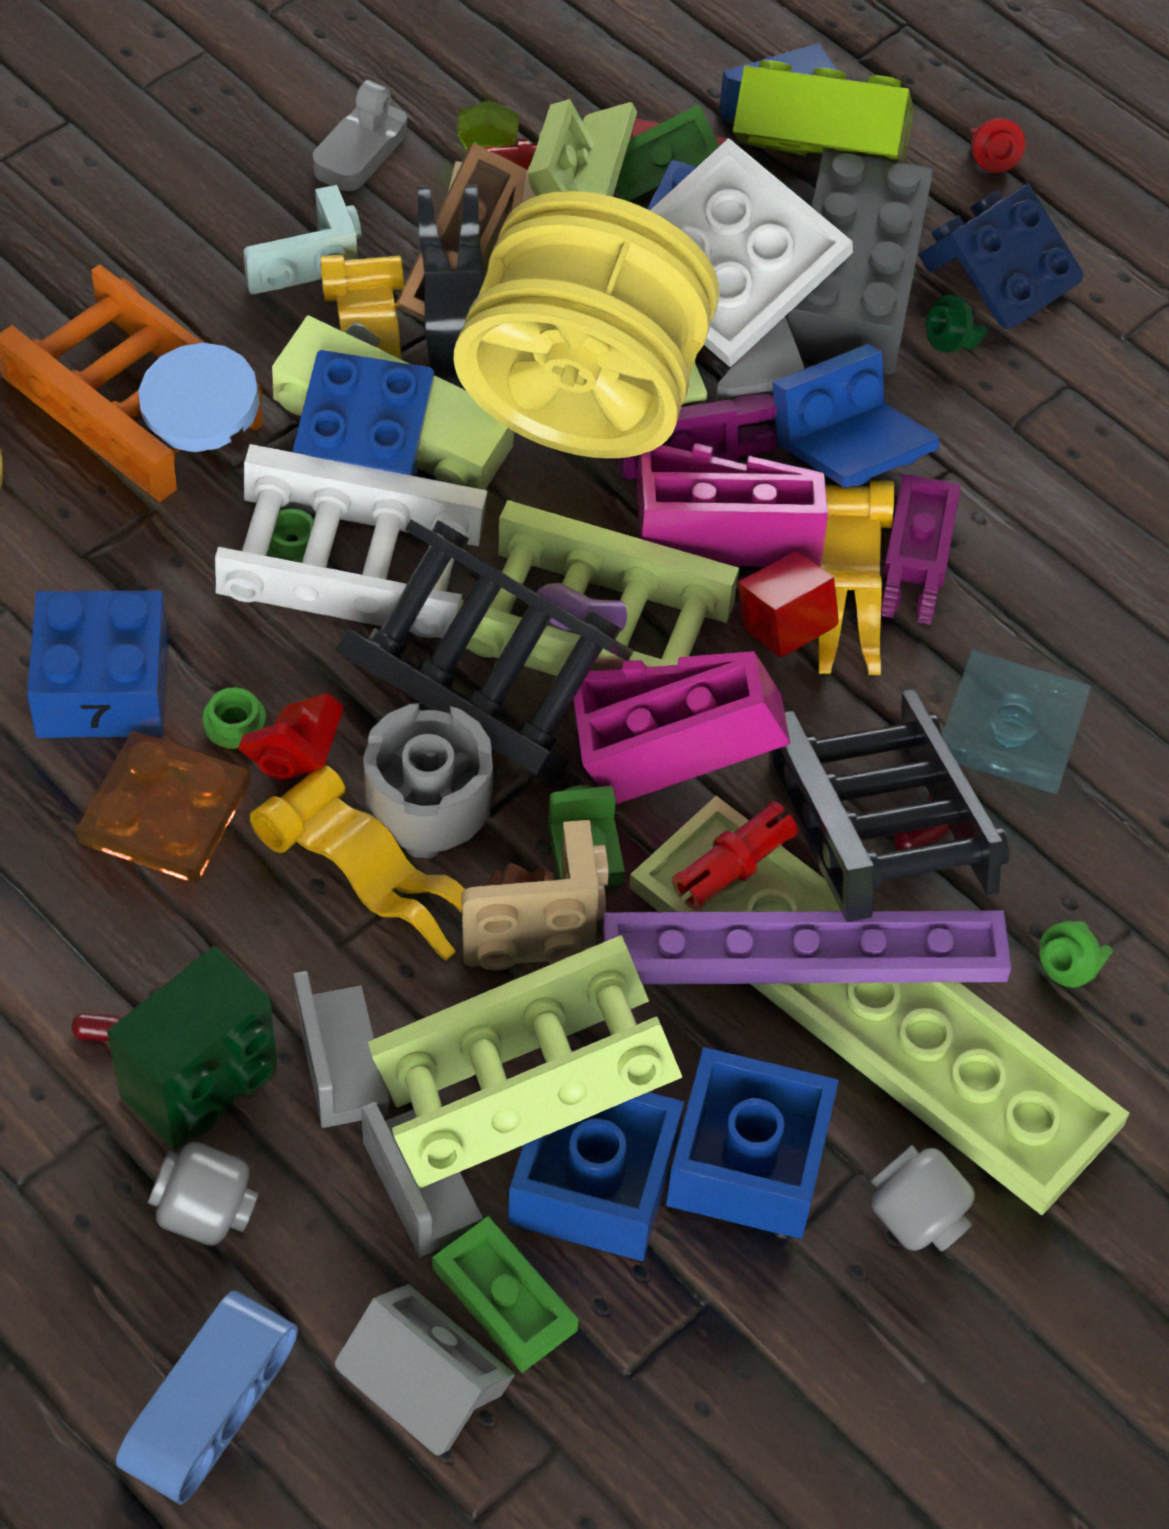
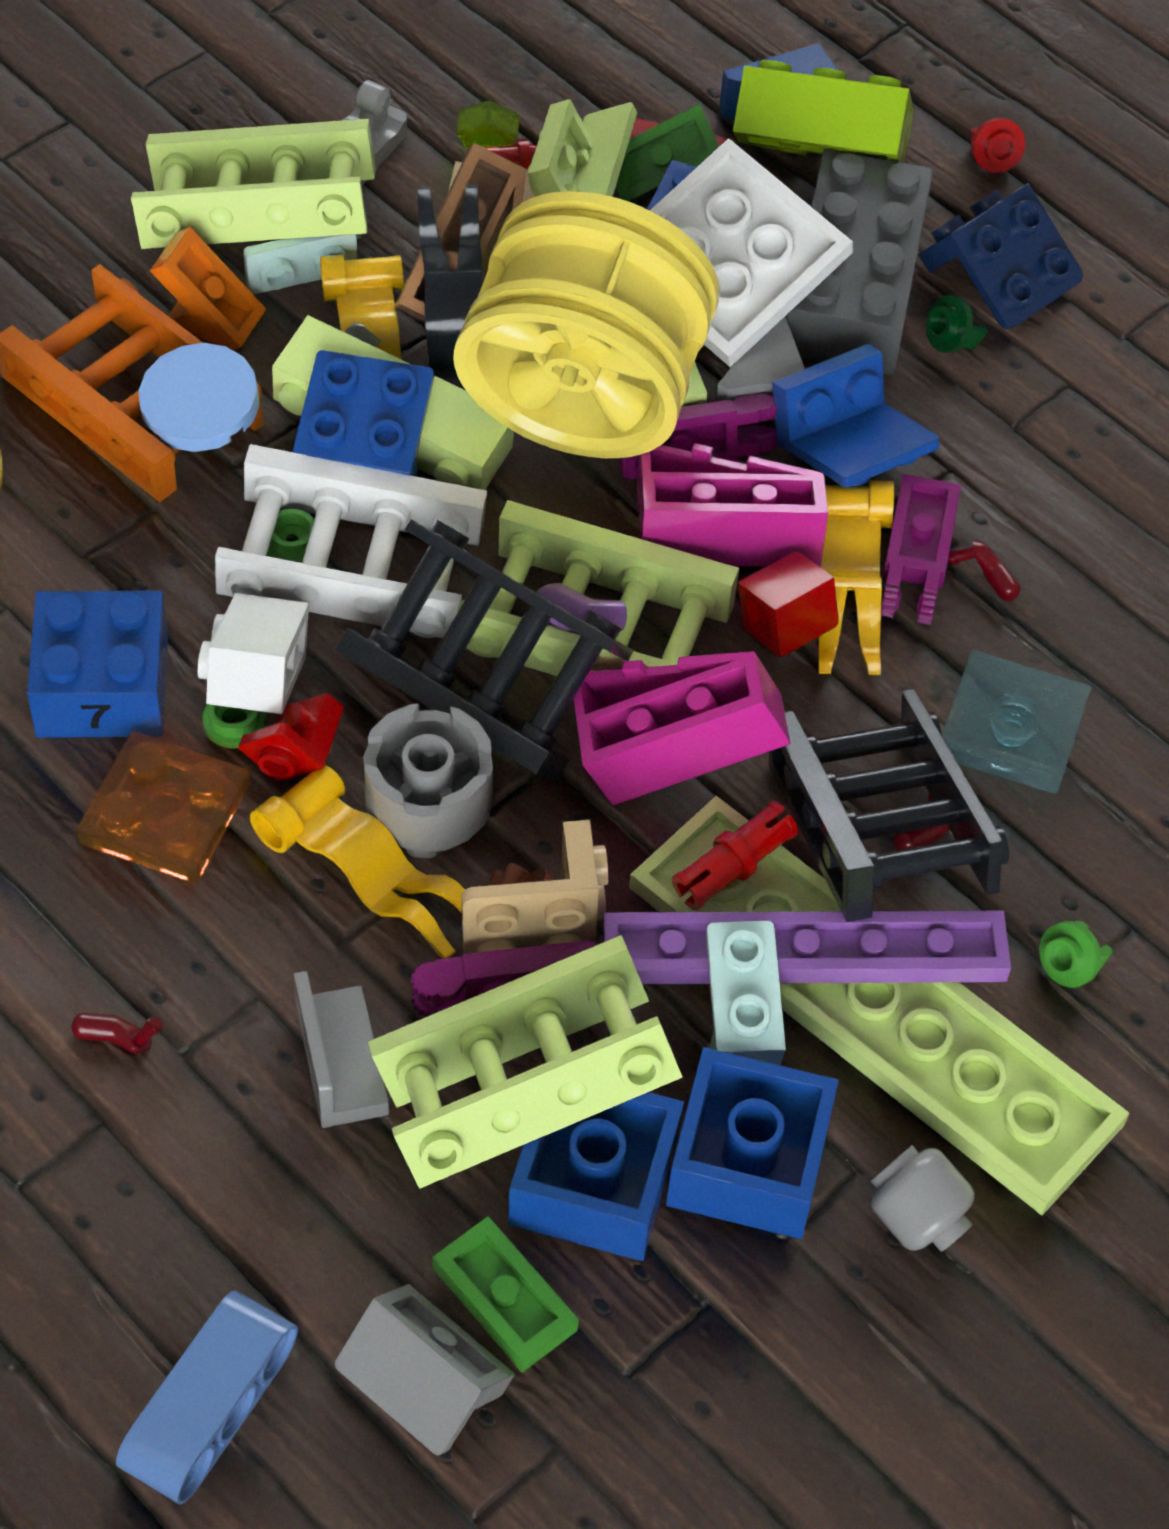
dark green brick [107,945,277,1149] -> none
light grey head [147,1141,258,1246] -> none
light grey panel [361,1102,483,1258] -> none
bright green bracket [548,785,625,887] -> none
none -> yellowish green fence [131,119,376,249]
none -> orange slope [150,227,266,350]
none -> white brick [198,593,309,714]
none -> magenta hinge [411,940,597,1017]
none -> light aqua bracket [706,921,786,1065]
none -> dark red piece [948,540,1021,601]

